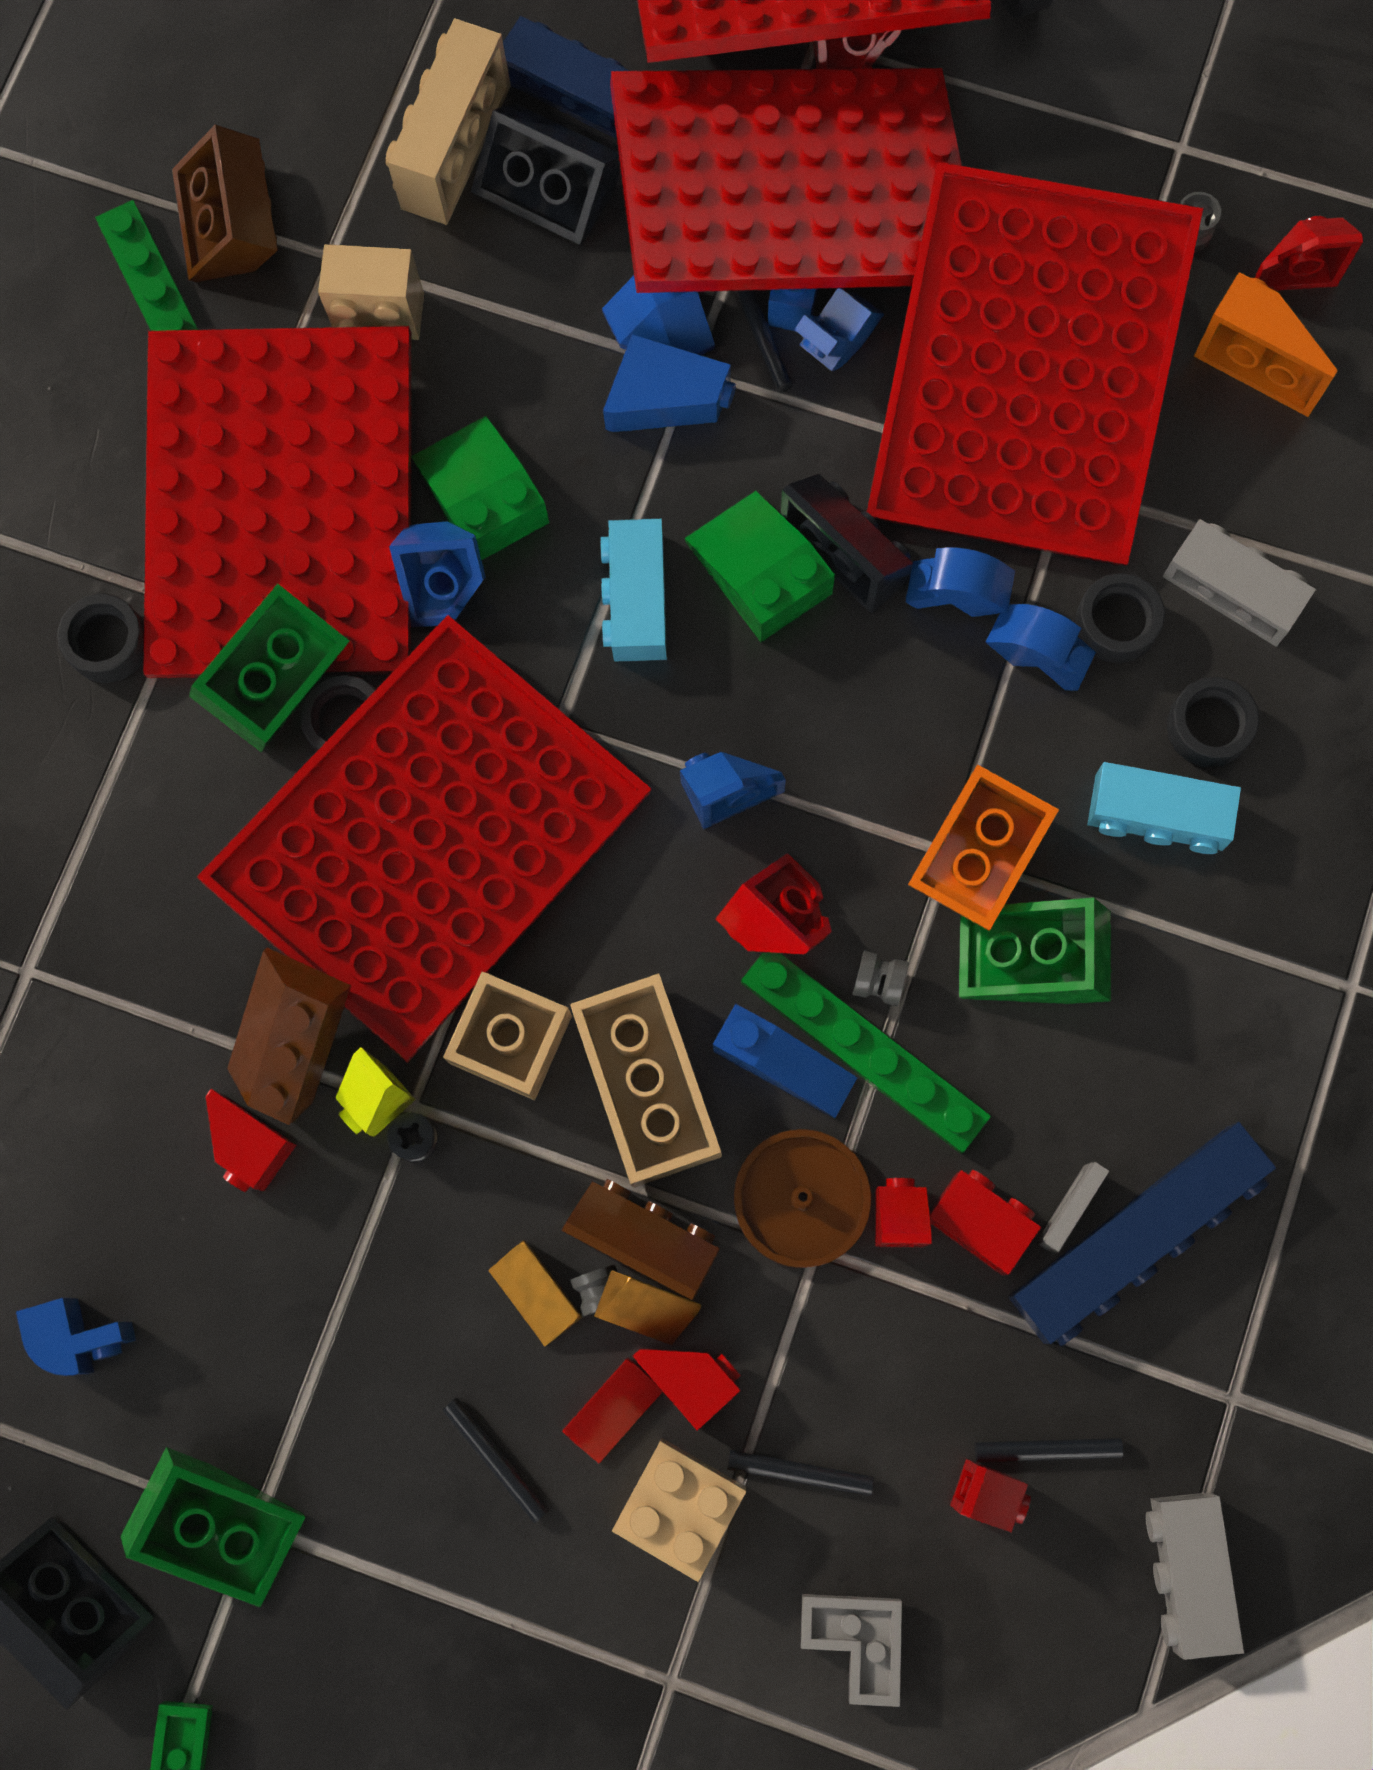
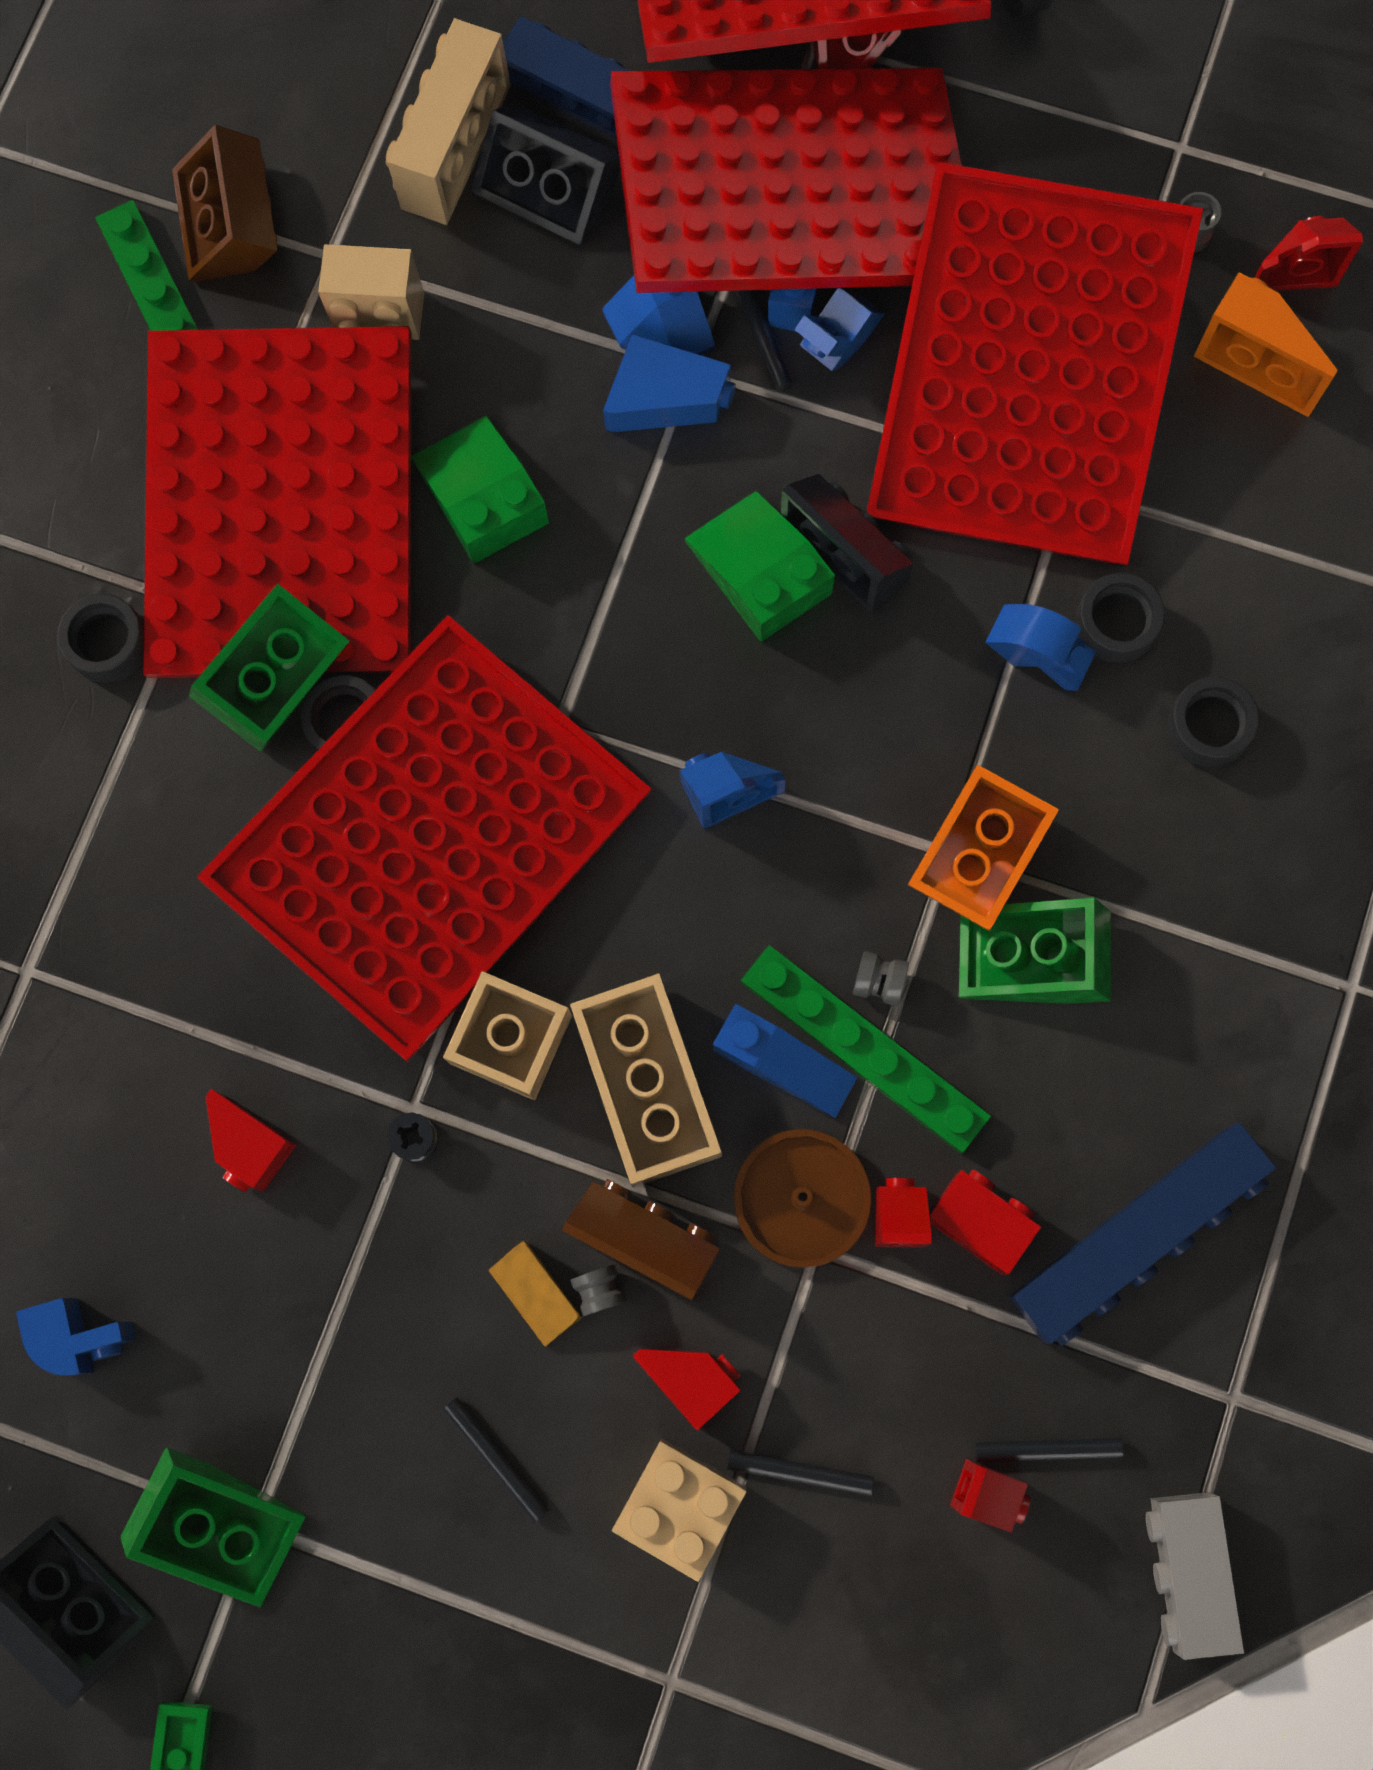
reddish brown slope [227,947,351,1125] -> none
neon yellow slope [335,1048,416,1137] -> none
blue slope [389,521,485,628] -> none
red slope [562,1357,663,1464] -> none
pearl gold slope [594,1270,702,1345] -> none
medium azure brick [601,519,667,662] -> none
red slope [715,853,832,954] -> none
light grey plate [800,1594,902,1707] -> none
blue brick [905,547,1015,617] -> none
light grey tile [1037,1162,1109,1253] -> none
medium azure brick [1087,762,1241,854] -> none
light grey brick [1163,519,1316,647] -> none

